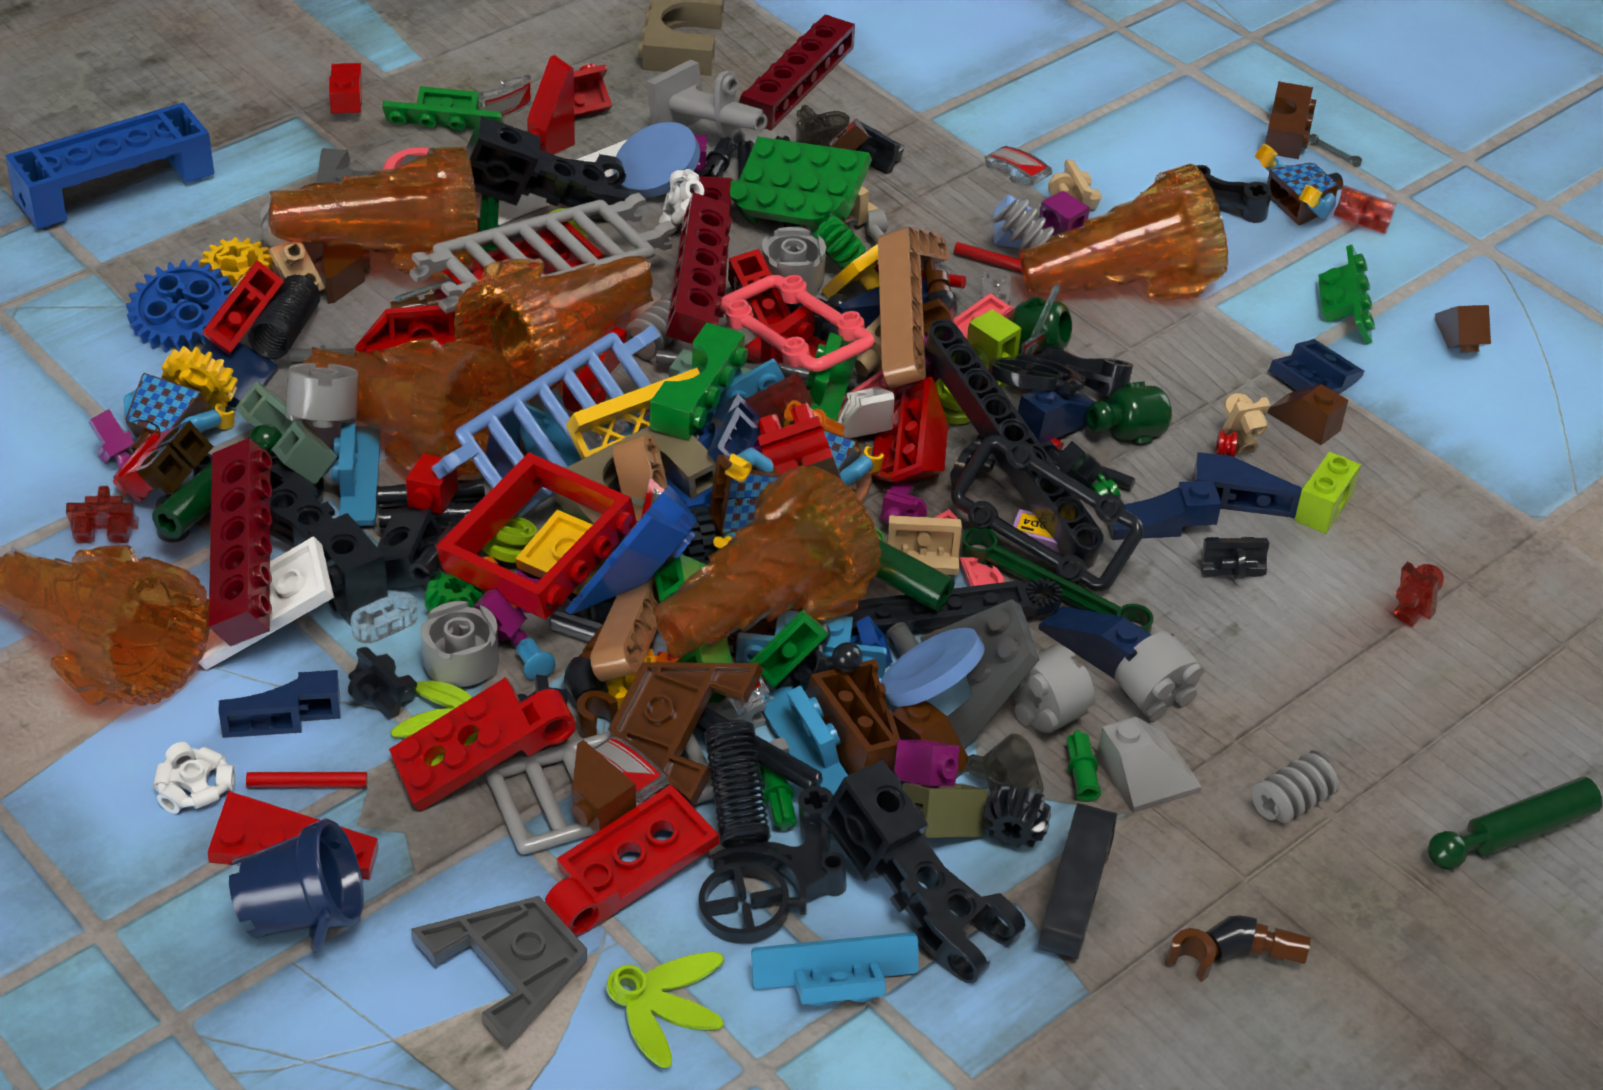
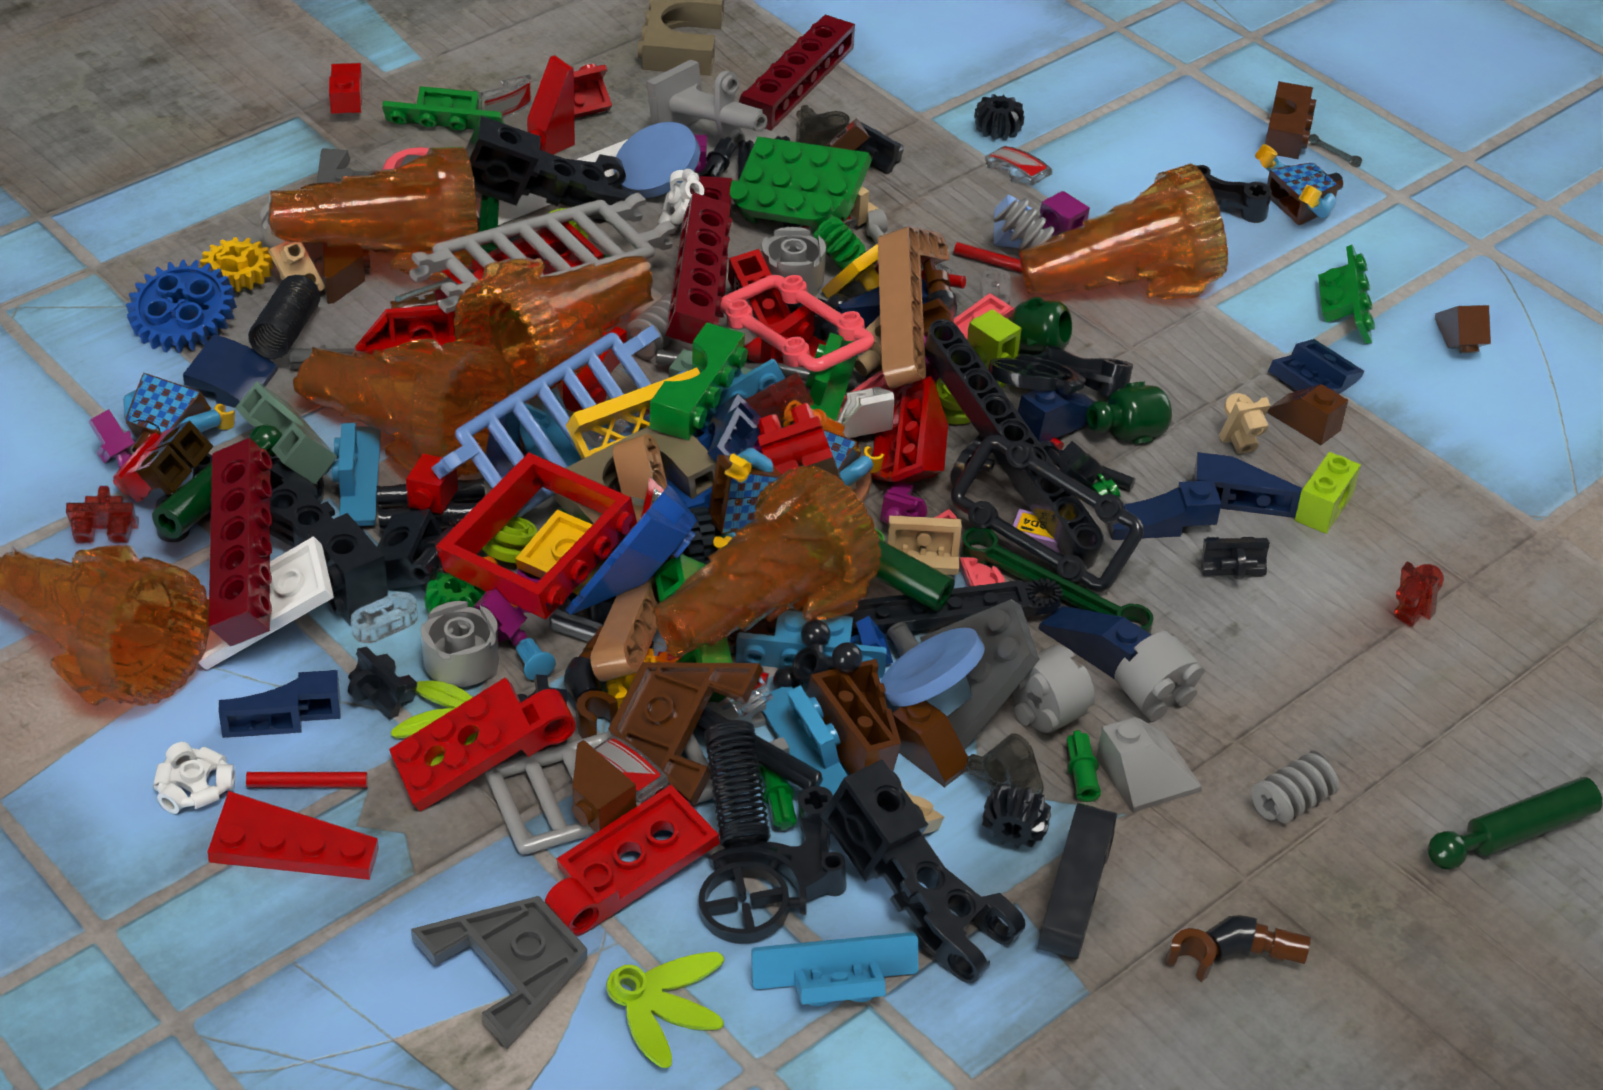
blue plate [5,102,215,229] -> none
yellow gear [161,346,238,410] -> none
red slope [201,260,284,355] -> none
dark blue piece [229,818,364,952] -> none
light grey brick [286,363,359,428] -> none
green slope [748,610,829,688] -> none
magenta brick [894,740,959,786] -> none
olive panel [903,783,988,838] -> none
clear light blue piece [1020,284,1060,355] -> none
tan hips [1048,159,1102,211] -> none
red bush [1215,430,1237,457] -> none
clear red hips [1334,185,1397,234] -> none
none -> black gear [974,94,1025,140]

